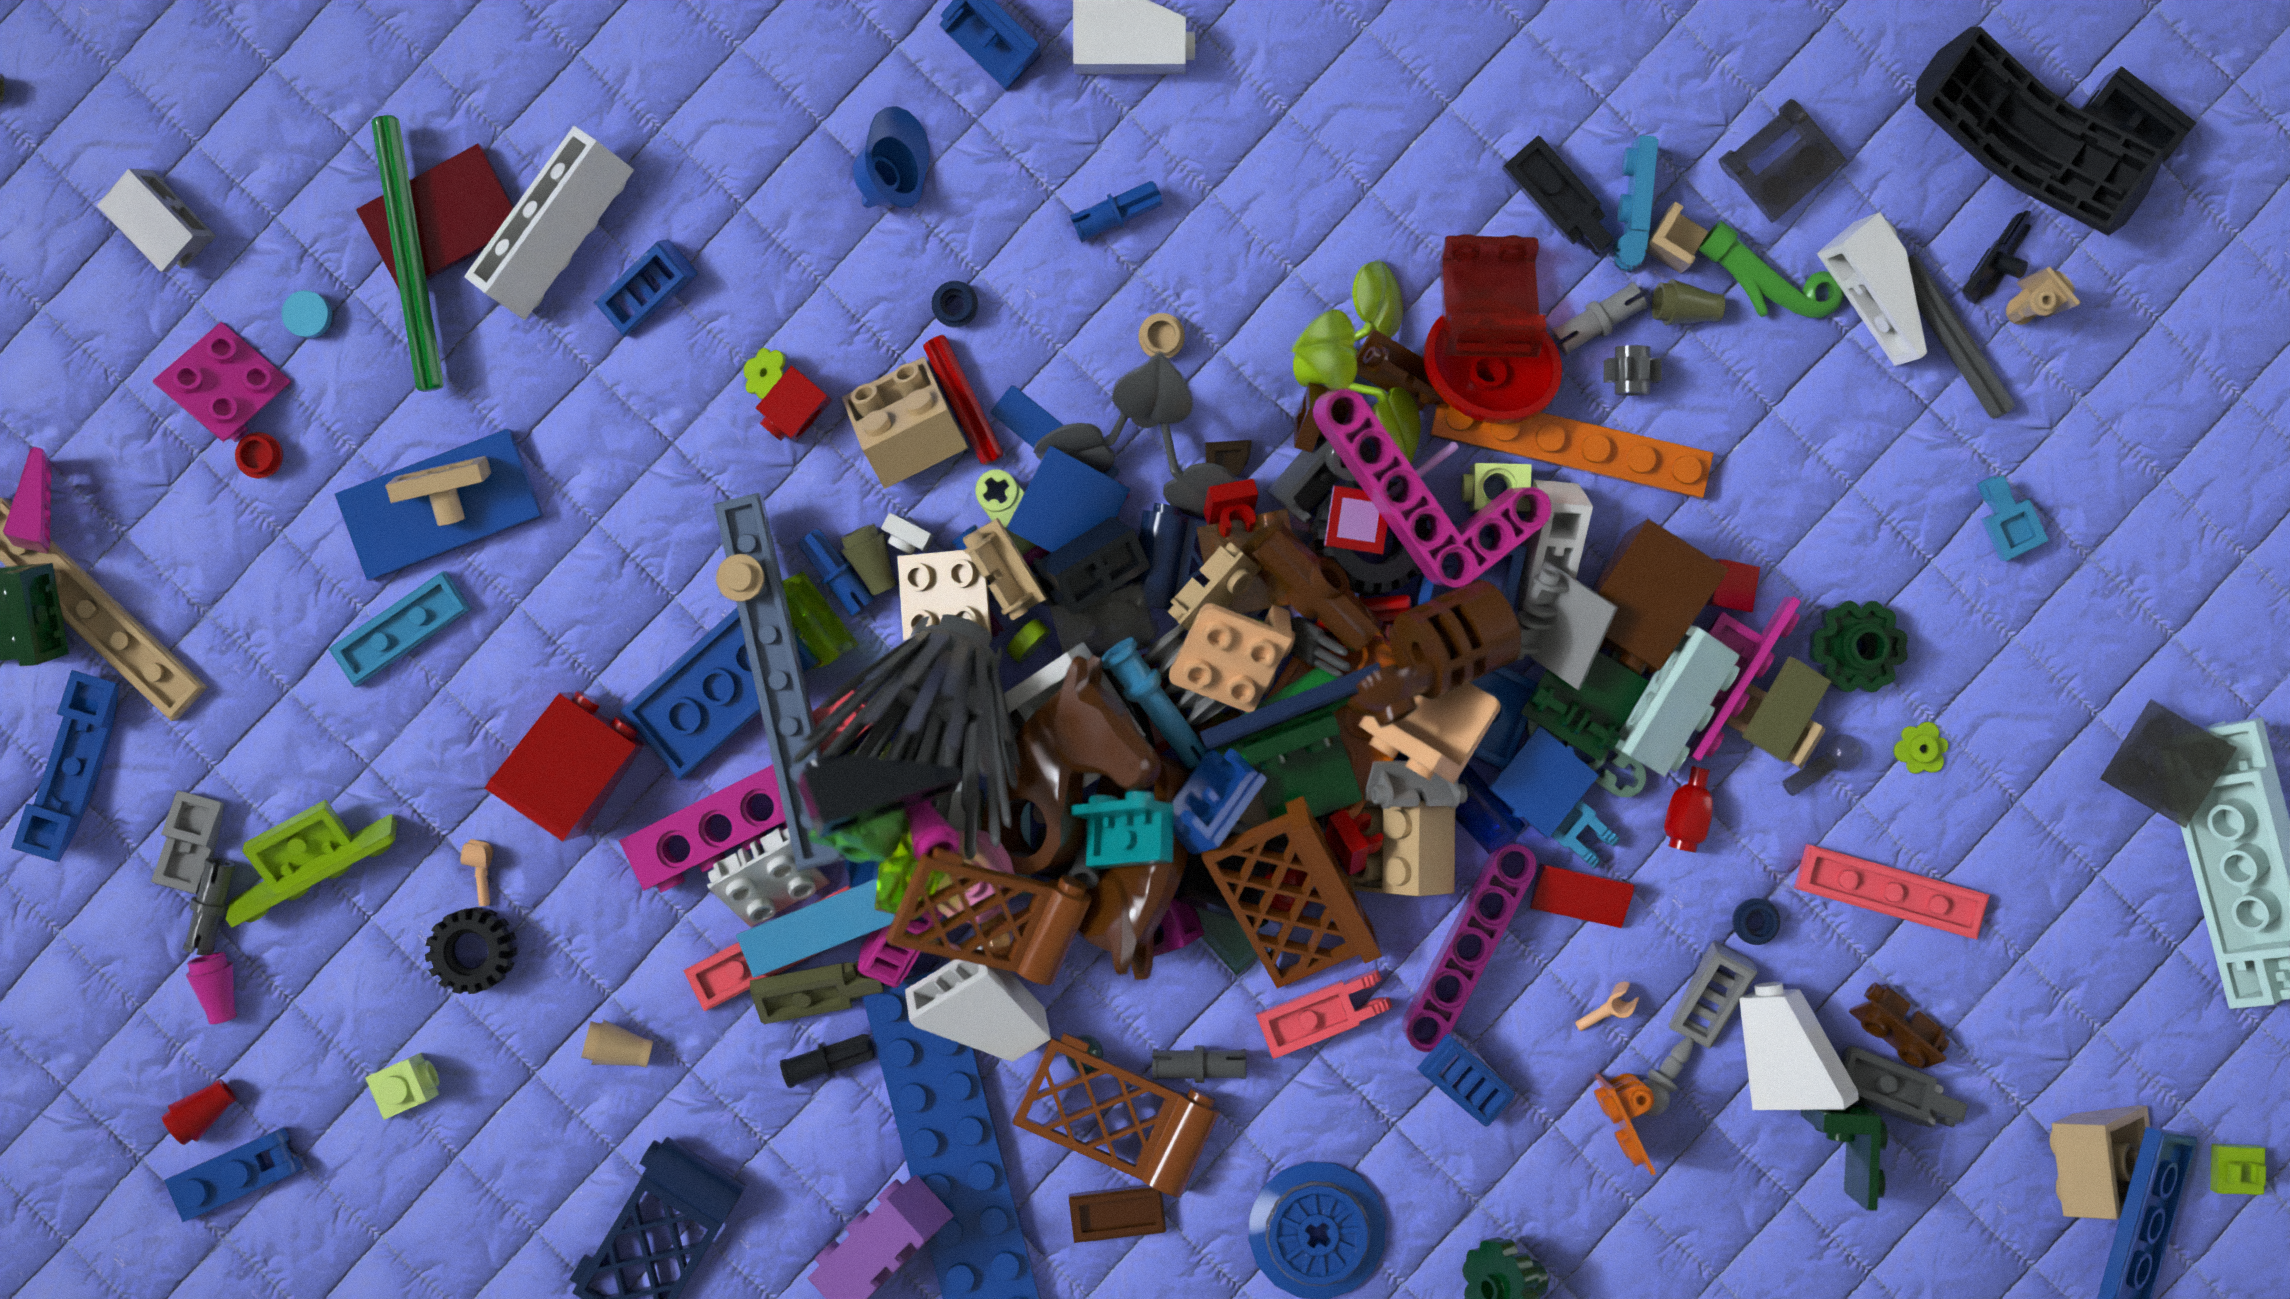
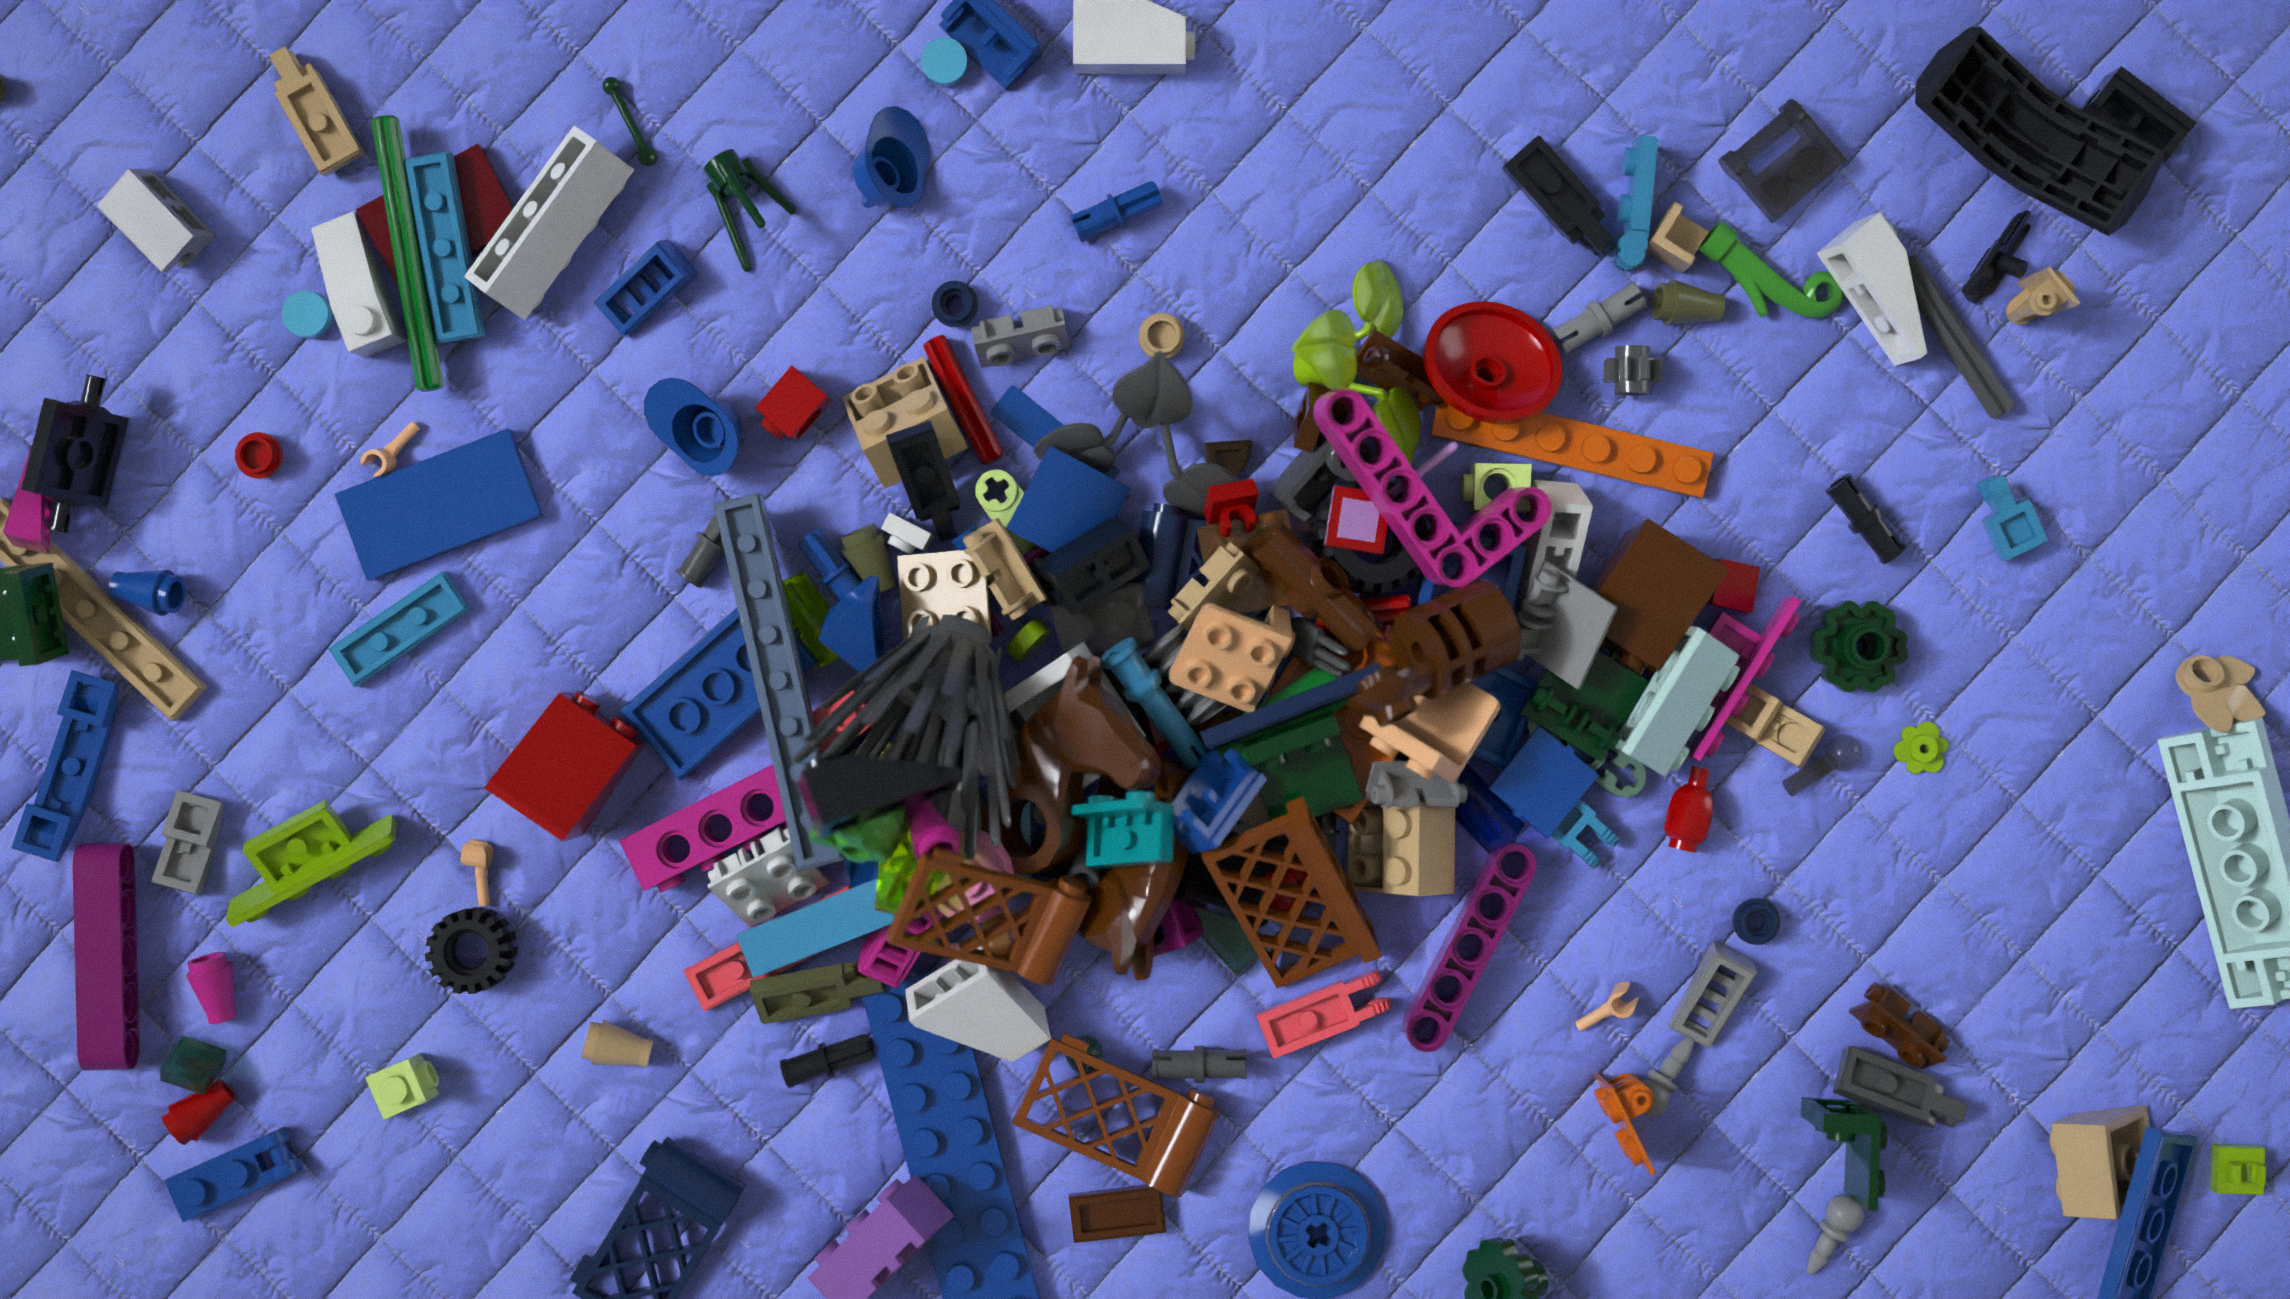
dark pink hinge [152,322,291,443] -> none
dark grey pin [183,858,236,956] -> none
tan tile [386,456,491,526] -> none
tan plate [716,554,765,602] -> none
lime plant [743,348,786,399] -> none
red tile [1326,809,1384,876] -> none
blue slope [1416,1033,1515,1127] -> none
clear red panel [1440,234,1546,358] -> none
red slope [1530,863,1635,928] -> none
white slope [1739,982,1859,1110] -> none
olive tile [1742,656,1832,762] -> none
coral tile [1794,844,1990,940] -> none
clear smoke plate [2100,698,2238,828] -> none
none -> black plate [21,374,129,533]
none -> magenta beam [72,842,140,1071]
none -> blue cone [109,570,186,616]
none -> plate [160,1035,227,1095]
none -> tan hinge [269,46,365,177]
none -> white slope [311,211,408,358]
none -> light nougat hand [360,421,420,477]
none -> dark azure tile [403,151,486,345]
none -> dark green hinge [602,77,658,166]
none -> blue piece [644,378,743,476]
none -> dark grey axle [676,498,731,588]
none -> dark green plant [704,149,796,272]
none -> blue slope [819,576,885,672]
none -> black hinge [886,420,961,542]
none -> medium azure tile [921,37,968,87]
none -> light grey hinge [971,305,1071,367]
none -> light grey bar [1807,1194,1864,1275]
none -> black pin [1825,473,1907,564]
none -> tan plate [2175,655,2266,733]

